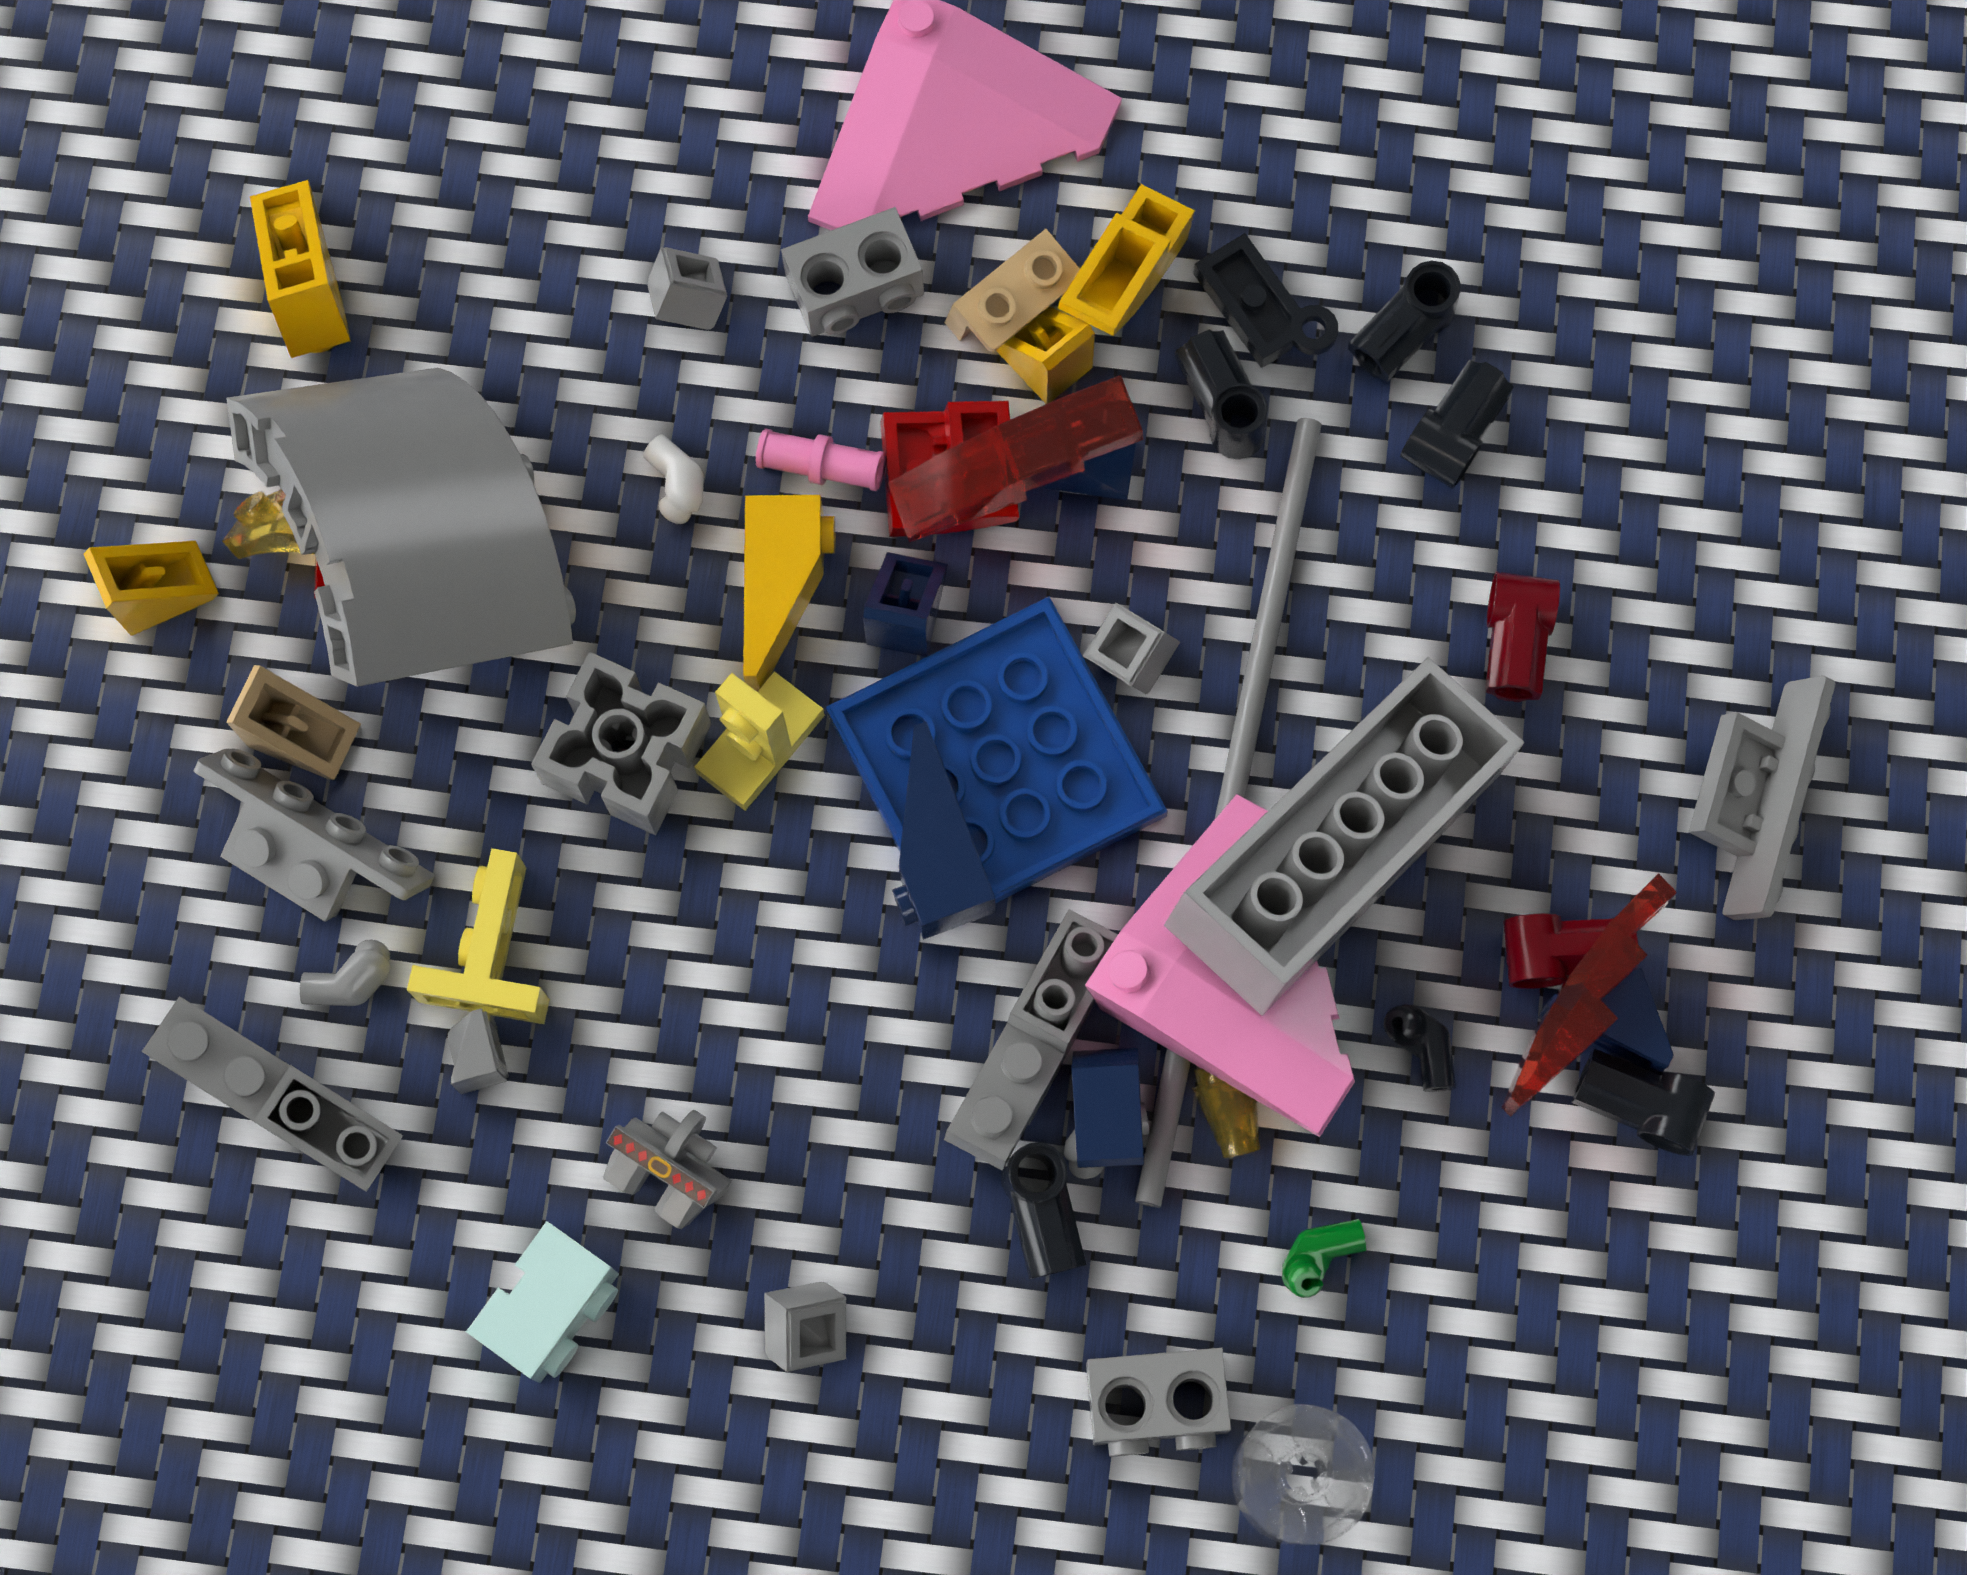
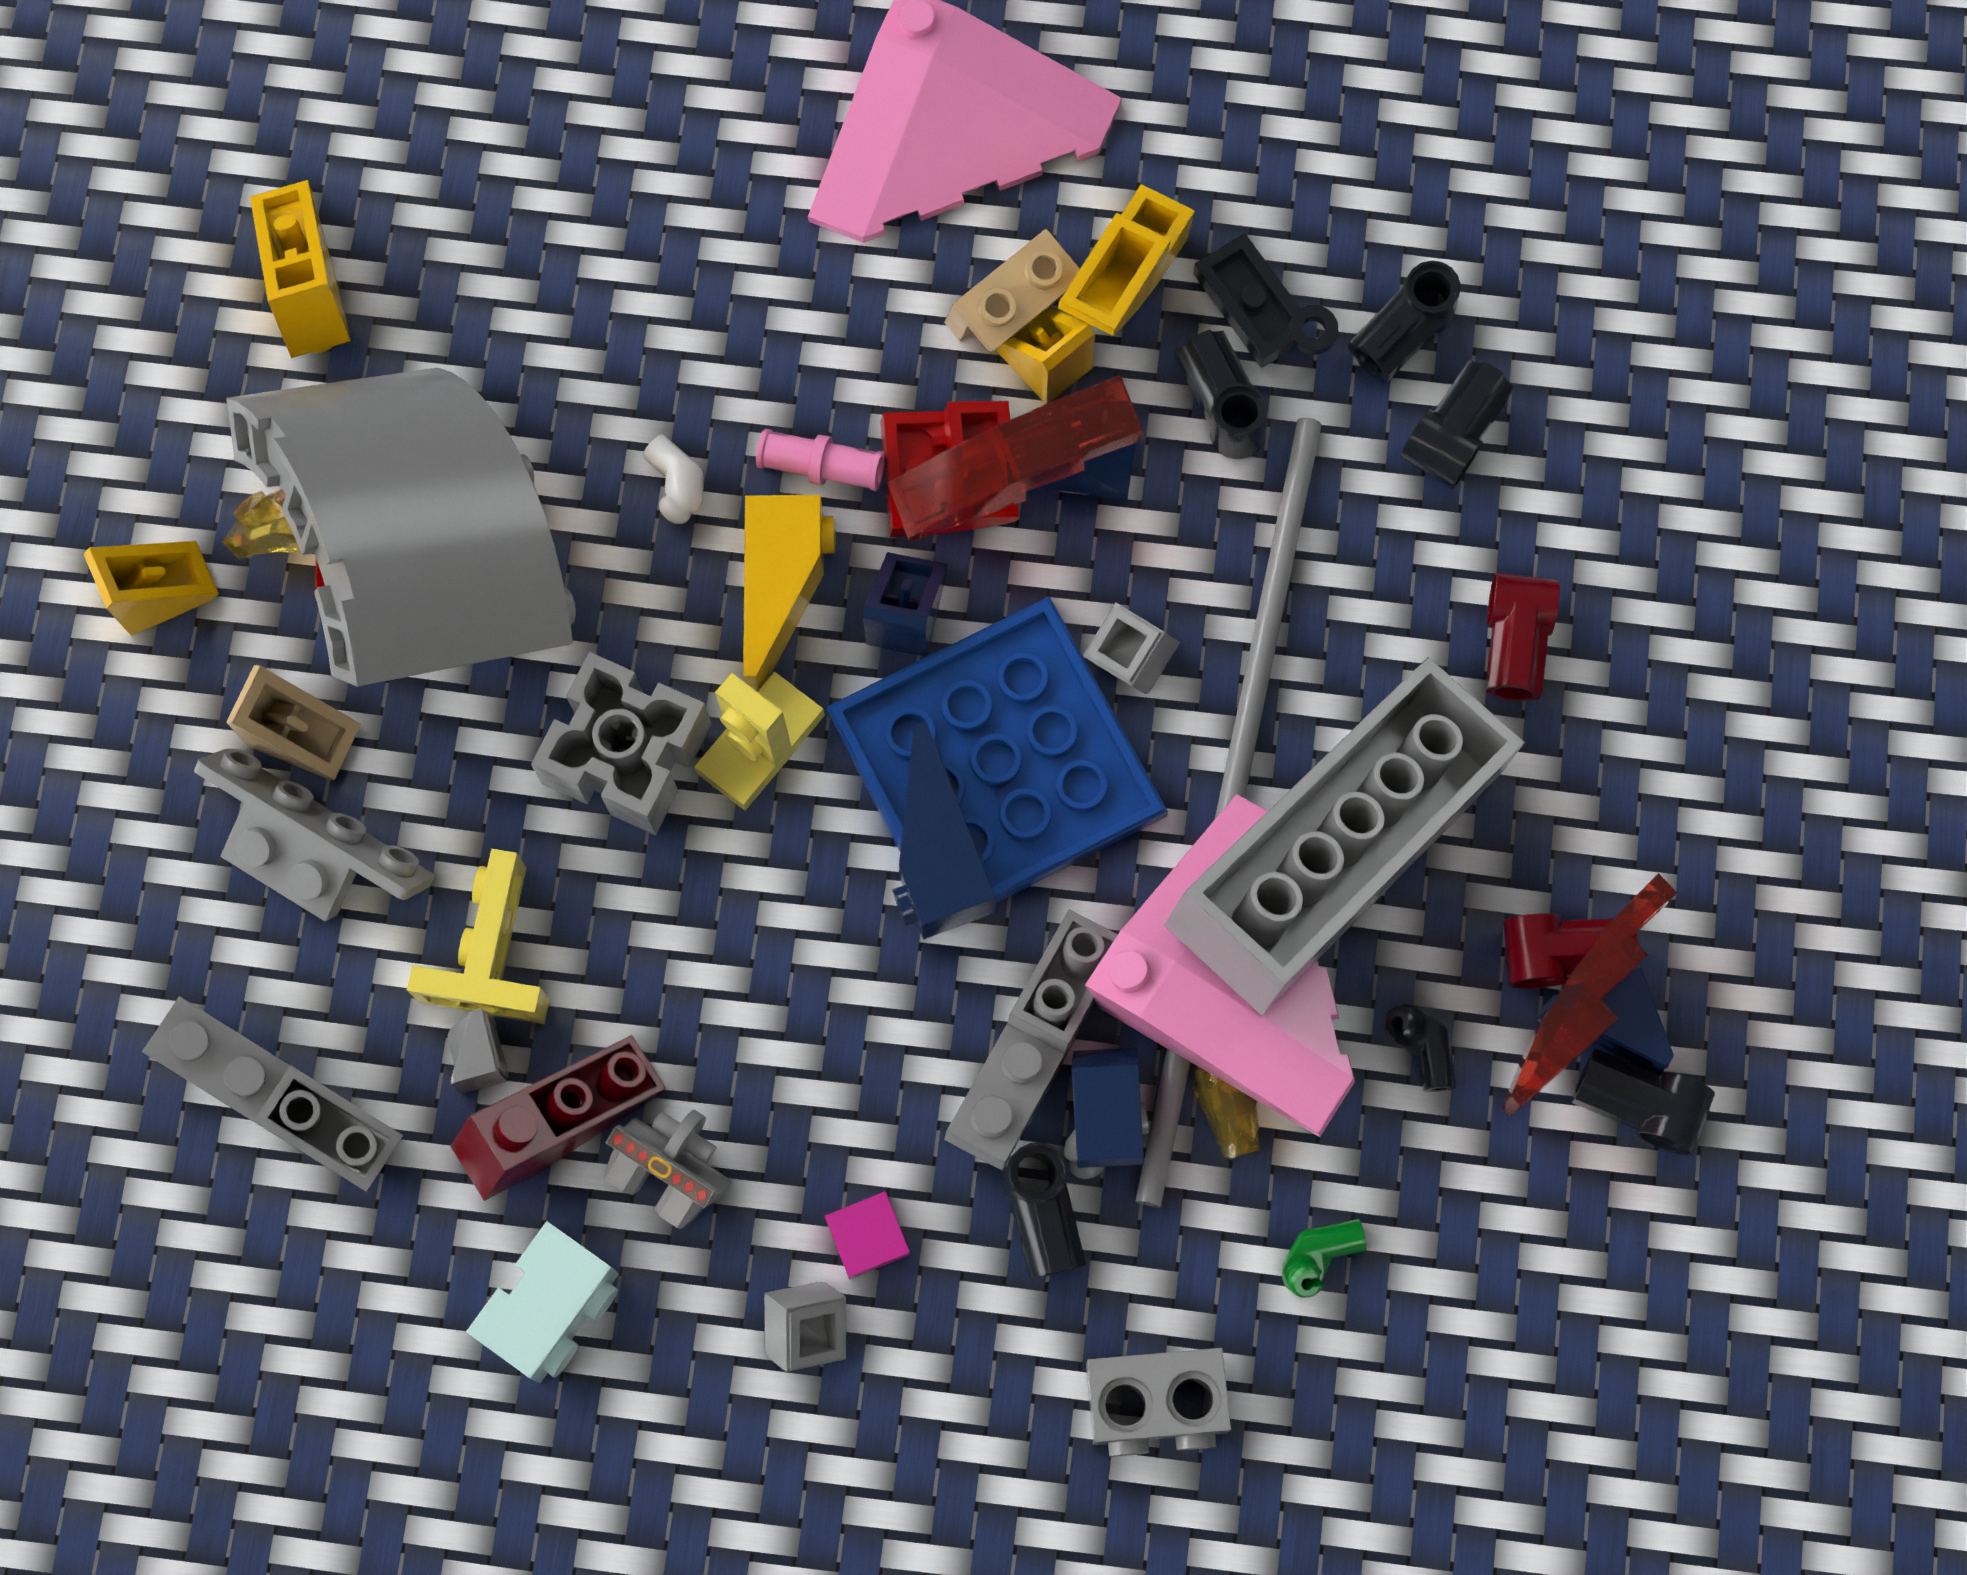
light grey arm [300,940,390,1006] -> none
light grey slope [647,247,727,330] -> none
light grey brick [781,207,924,337] -> none
clear brick [1231,1404,1375,1546] -> none
light grey bracket [1688,675,1835,920] -> none
none -> dark red slope [450,1035,666,1201]
none -> dark pink tile [825,1191,911,1280]

